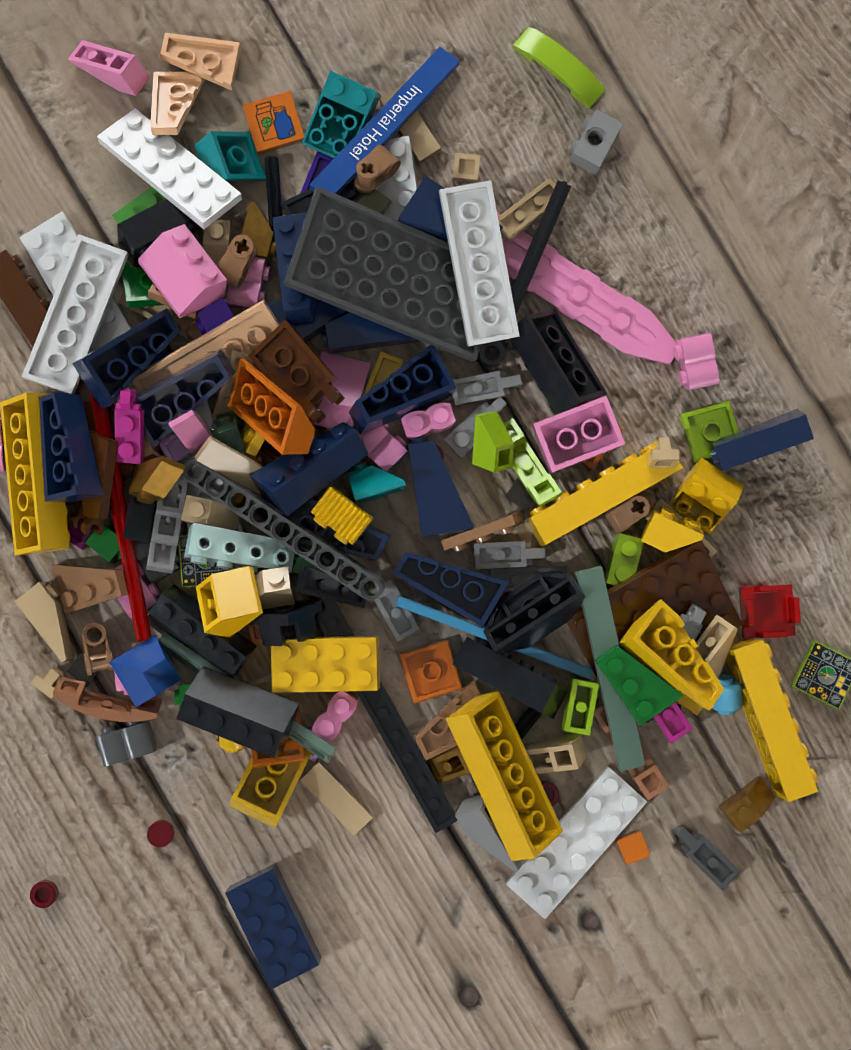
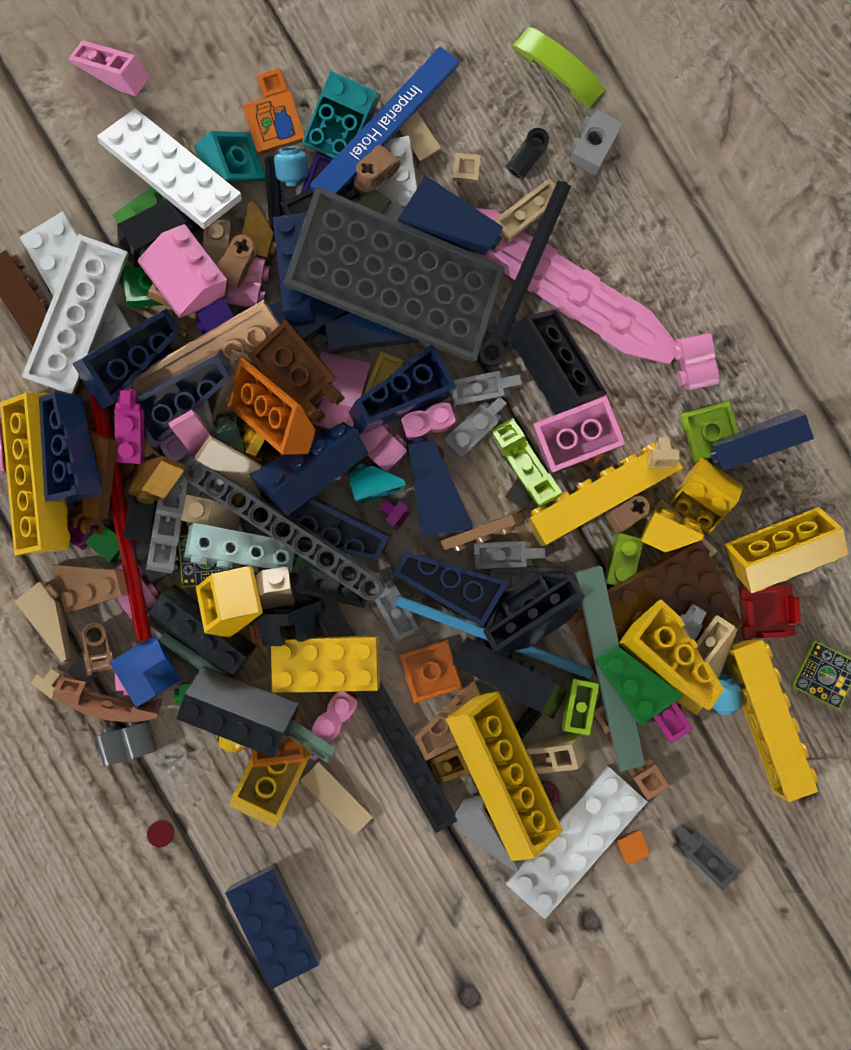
dark red tile [30,880,58,908] -> none
light nougat wing [150,72,205,135] -> none
light nougat wing [160,33,241,91] -> none
yellow brick [311,486,374,545] -> none
white plate [439,180,520,346] -> none
lime slope [472,411,514,473] -> none
pearl gold slope [718,776,775,833] -> none
none -> orange tile [257,68,288,98]
none -> medium azure head [274,146,308,186]
none -> magenta tile [380,500,412,531]
none -> black piece [505,128,549,181]
none -> yellow brick [724,507,848,593]

